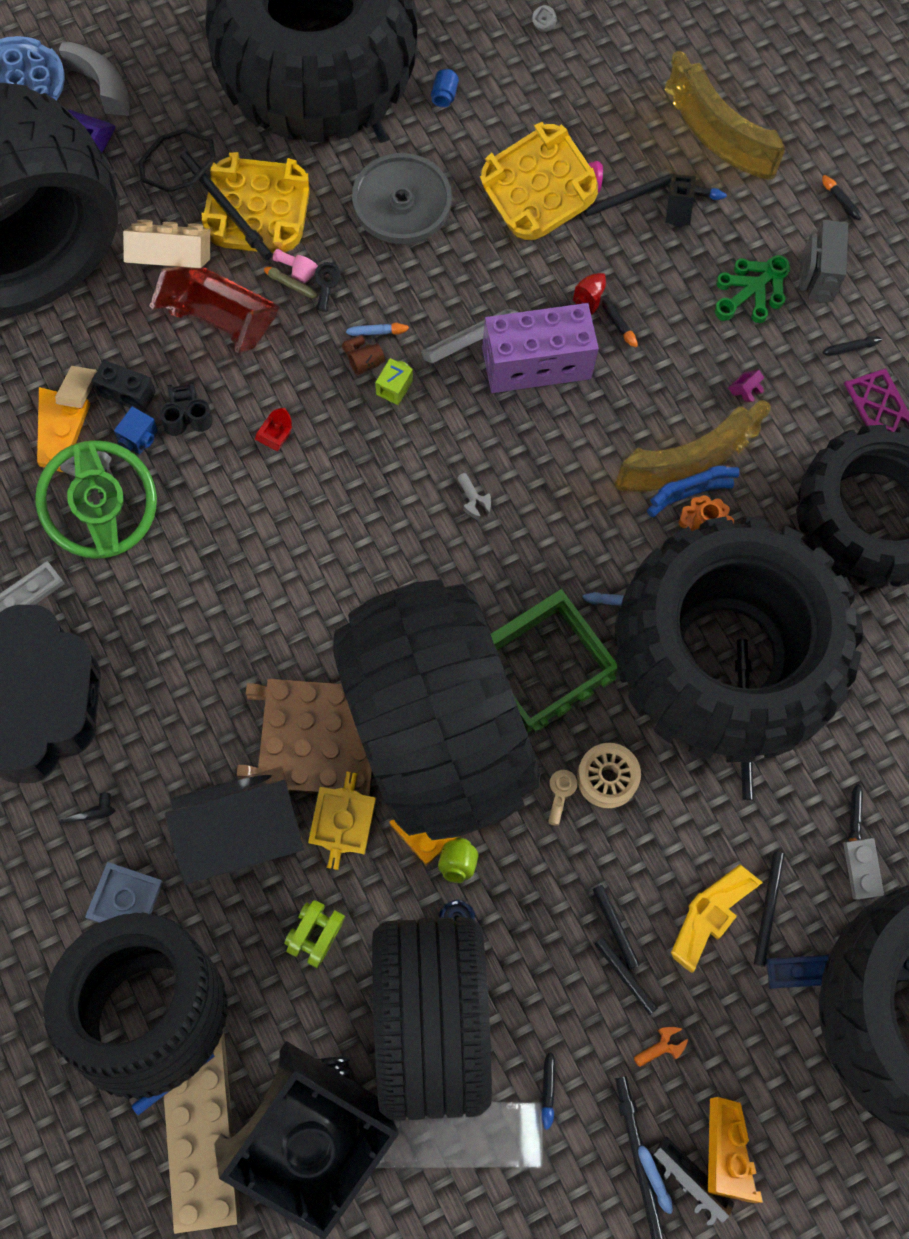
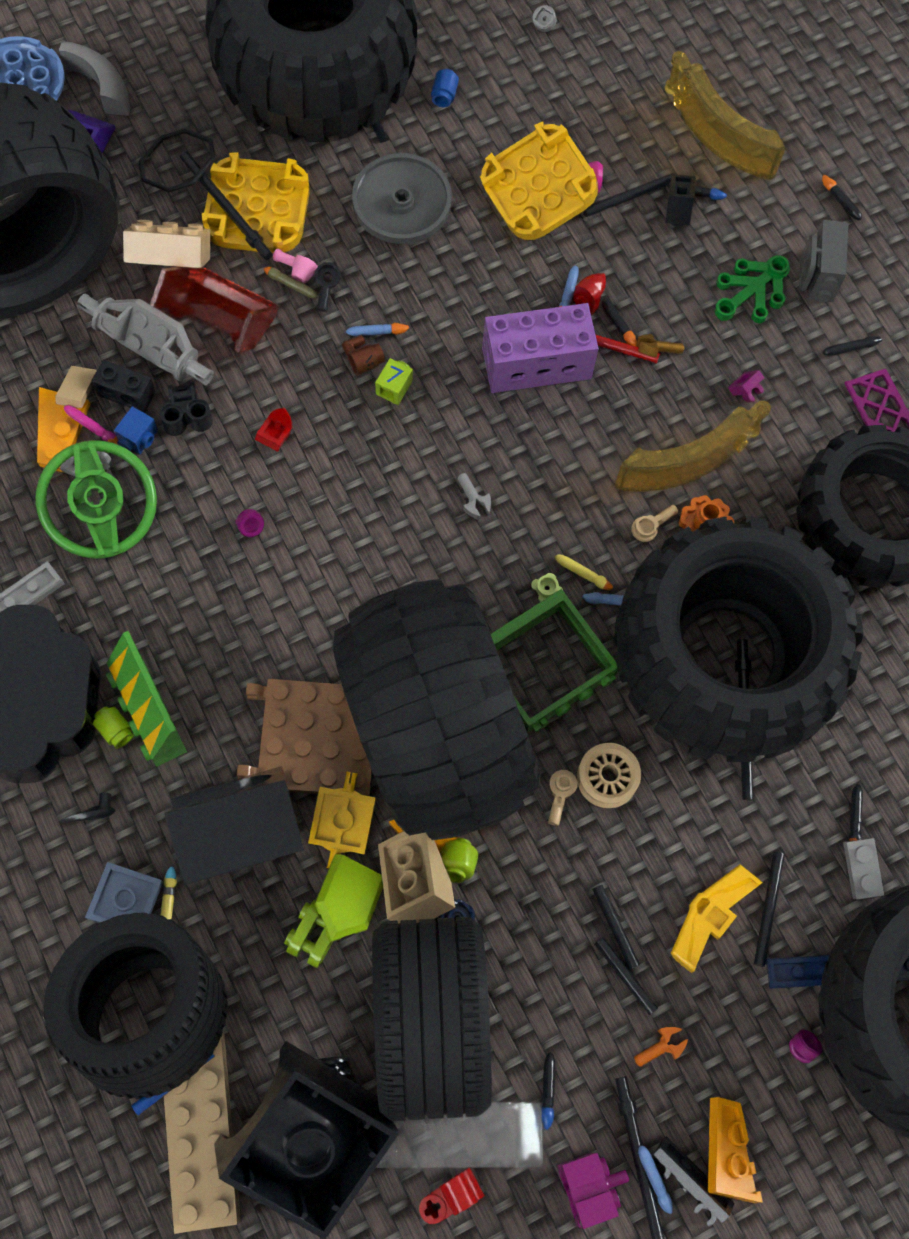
light grey tile [421,308,519,363] -> none
blue piece [646,465,739,518] -> none
none -> dark pink piece [64,405,118,445]
none -> light grey plate [77,293,214,386]
none -> lime brick [93,706,134,749]
none -> bright green slope [106,631,187,767]
none -> light yellow piece [160,867,177,920]
none -> magenta tile [235,509,264,537]
none -> lime tile [314,854,383,942]
none -> tan slope [378,831,455,923]
none -> red piece [419,1167,485,1224]
none -> yellowish green plate [531,573,563,602]
none -> light yellow piece [555,554,613,590]
none -> magenta brick [556,1153,629,1229]
none -> medium blue piece [559,265,579,307]
none -> red bar [595,334,660,363]
none -> tan plate [631,505,678,542]
none -> pearl gold bar [636,334,684,357]
none -> magenta tile [789,1029,823,1064]

